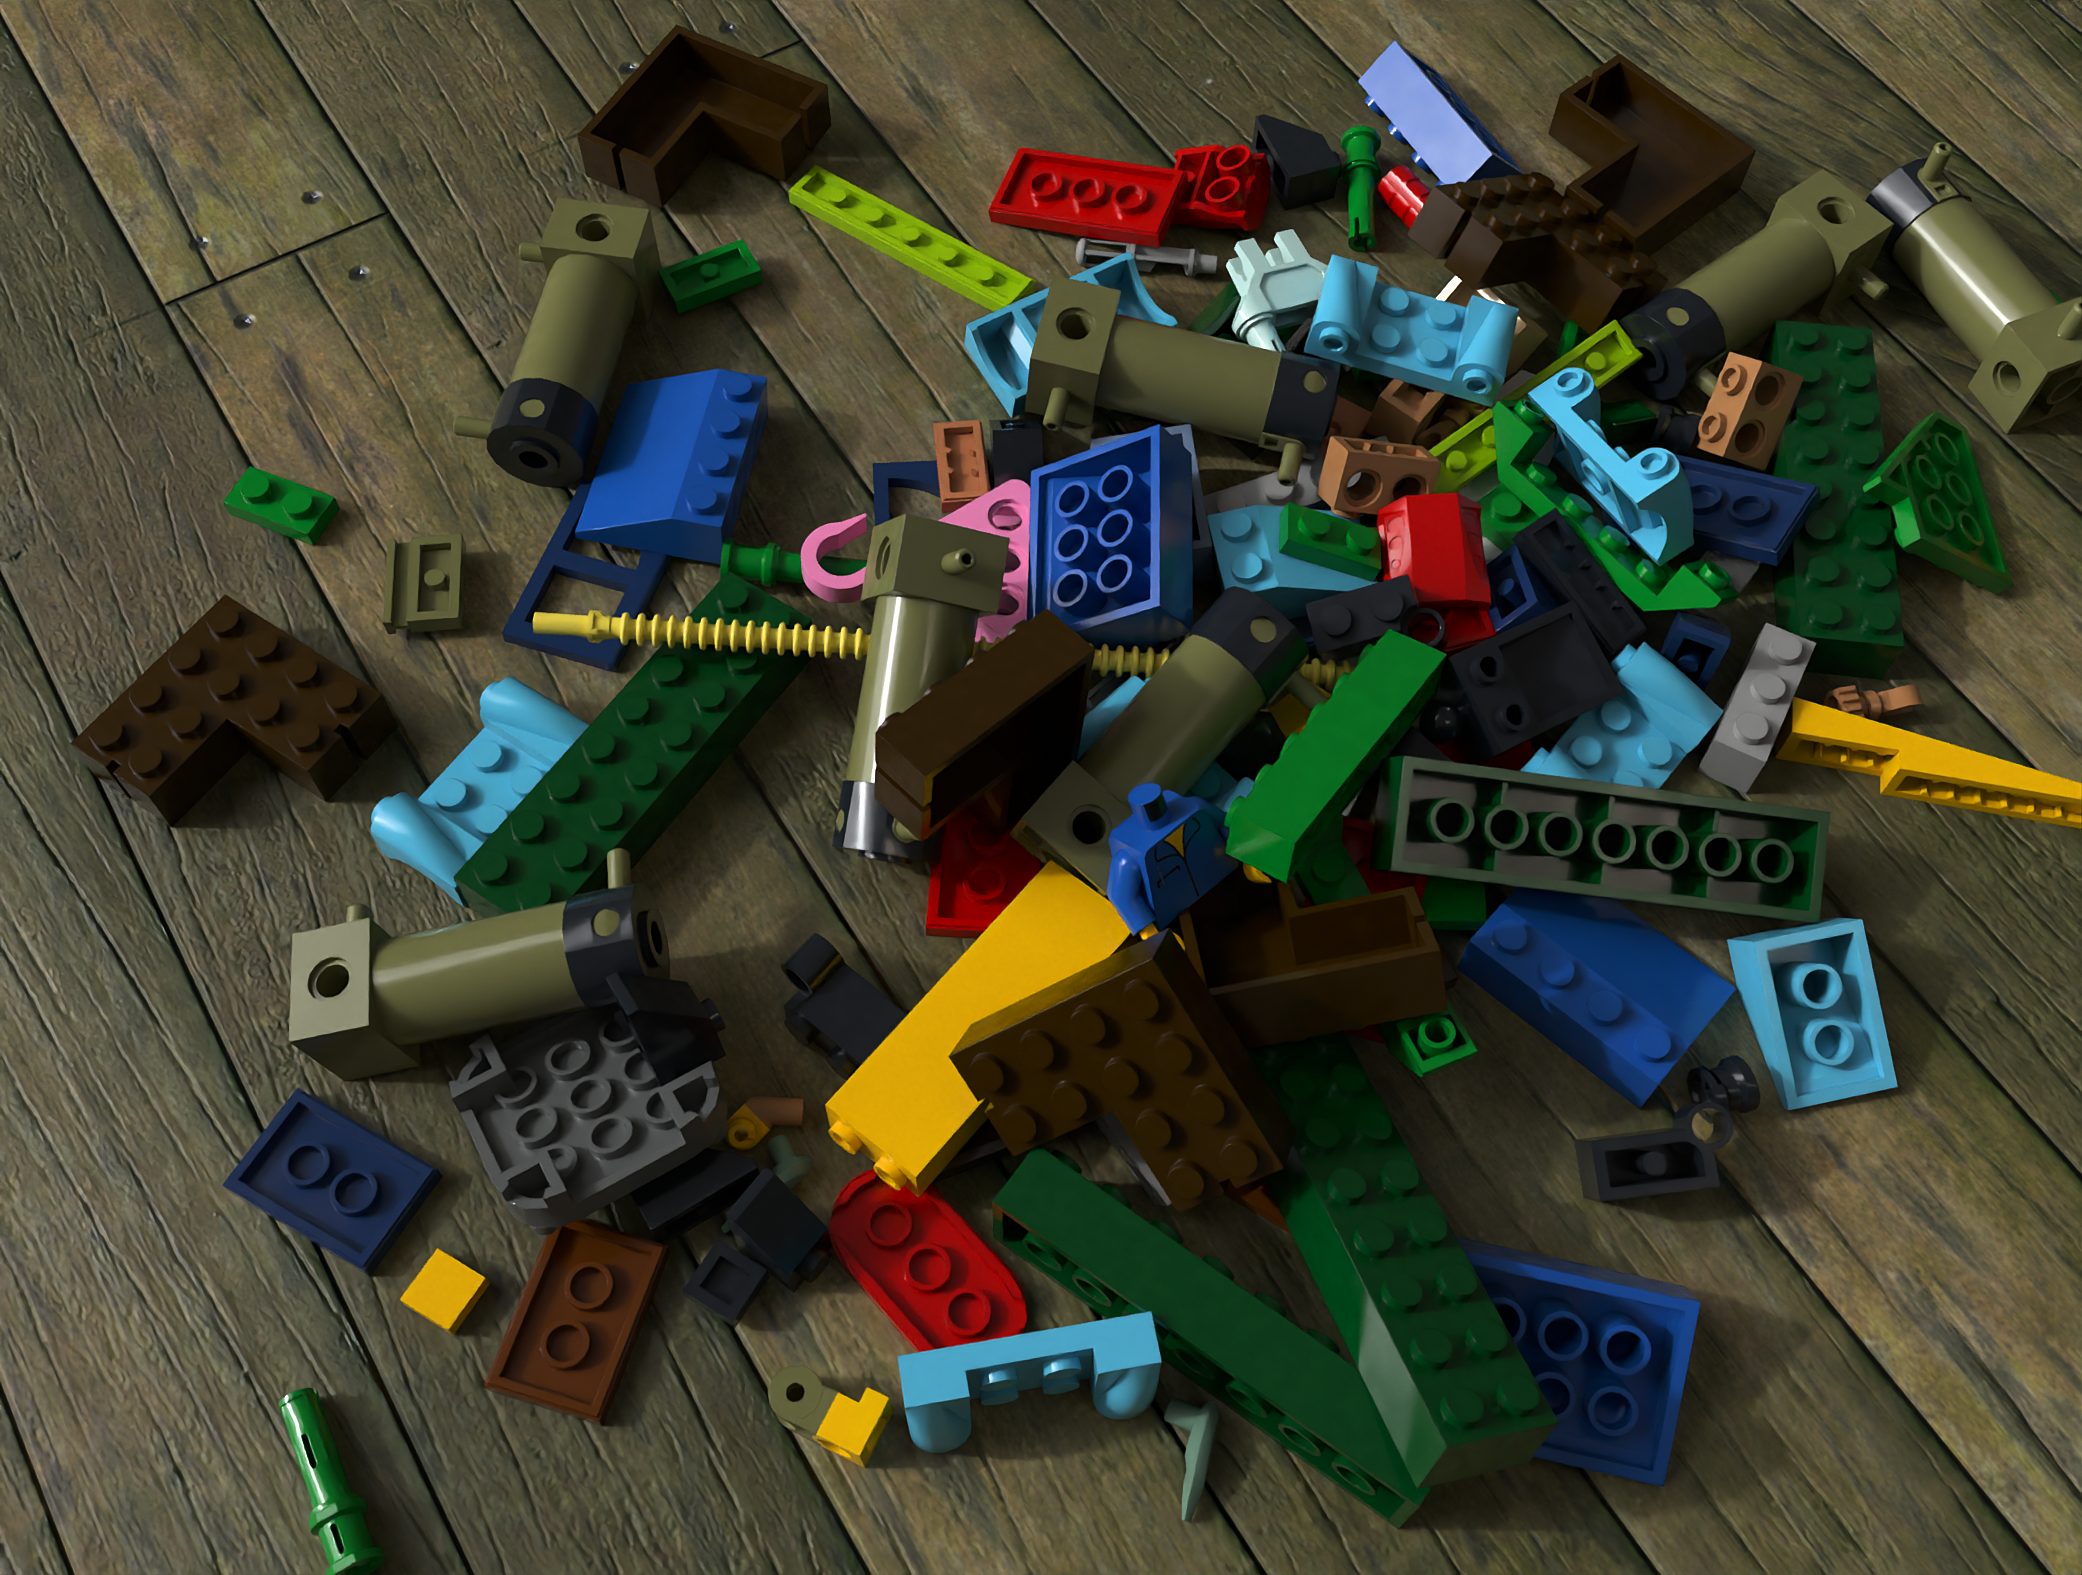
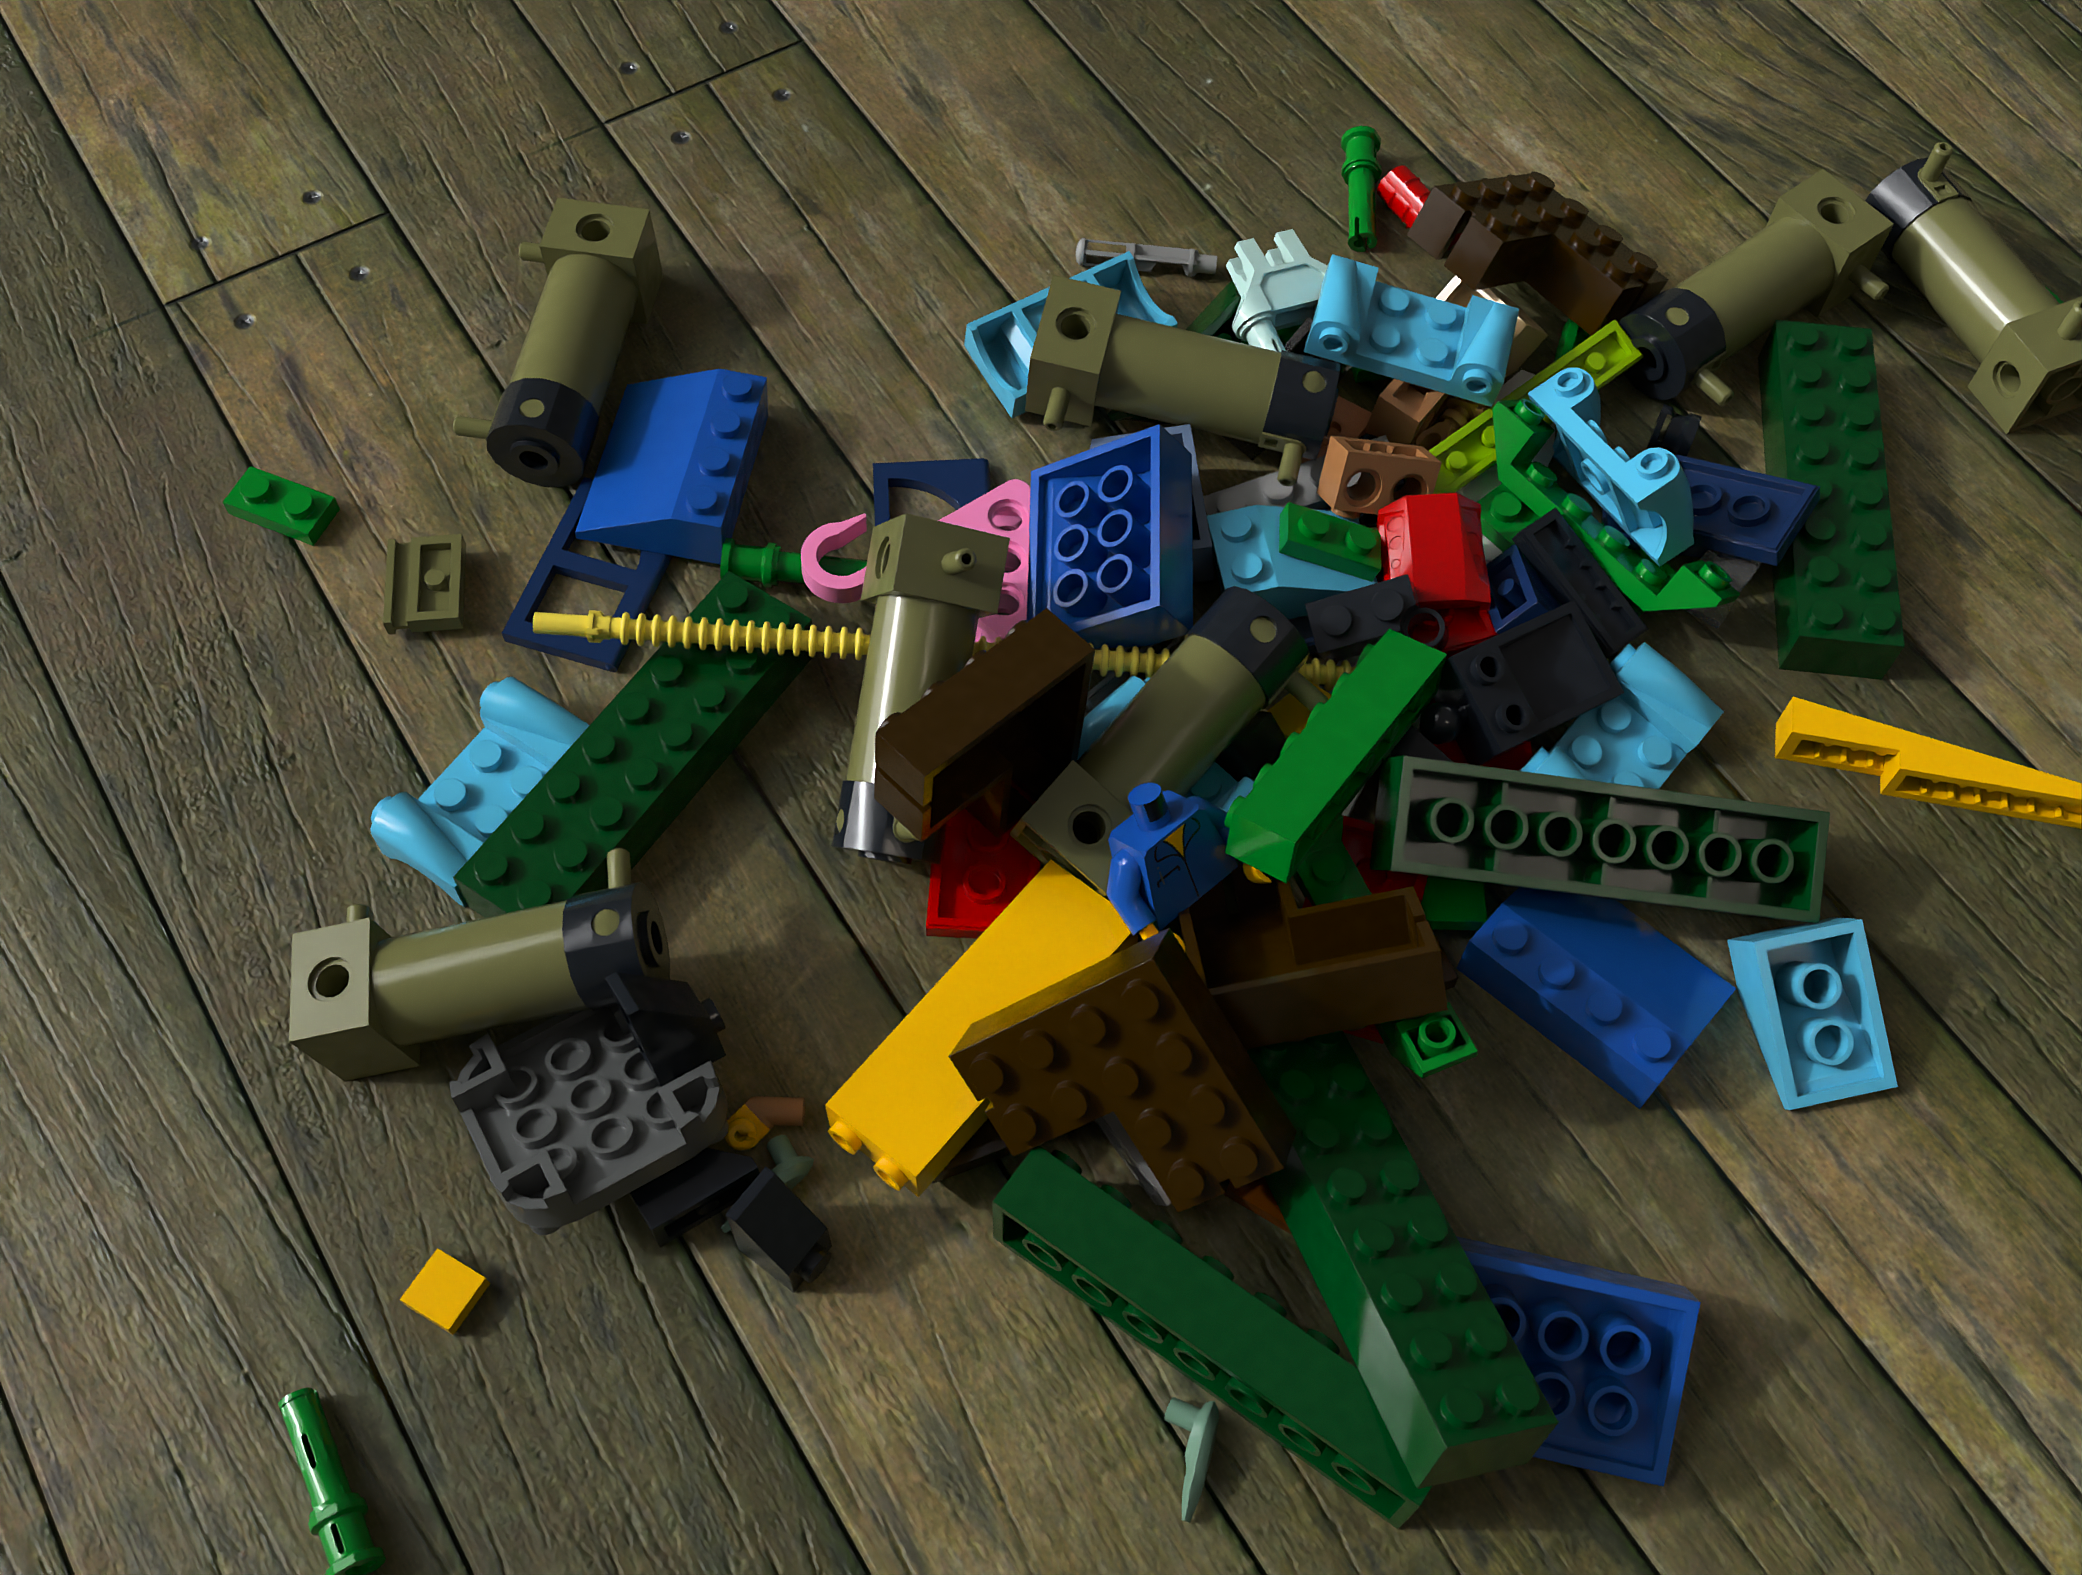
dark brown piece [70,594,399,828] -> none
dark blue tile [222,1088,443,1277] -> none
reddish brown tile [484,1219,671,1426] -> none
dark brown piece [577,25,831,208] -> none
green plate [657,239,763,314] -> none
black plate [682,1239,770,1328] -> none
leg [768,1365,894,1468] -> none
black hinge [781,933,907,1080] -> none
lime tile [788,165,1036,312] -> none
red tile [830,1169,1027,1353] -> none
medium azure piece [897,1311,1162,1453] -> none
nougat plate [933,420,990,513] -> none
red tile [988,147,1189,248] -> none
black slope [989,418,1044,489] -> none
red slope [1171,144,1270,231] -> none
black slope [1251,114,1342,211] -> none
slope [1358,40,1526,186] -> none
dark brown piece [1548,53,1756,257] -> none
black hinge [1574,1102,1734,1202] -> none
dark green slope [1600,399,1658,447] -> none
dark blue slope [1659,610,1732,692] -> none
black wheel [1687,1055,1760,1124] -> none
medium nougat brick [1691,352,1804,471] -> none
light grey brick [1696,622,1816,794] -> none
medium nougat piece [1824,684,1923,721] -> none
green wing [1863,411,2014,594] -> none

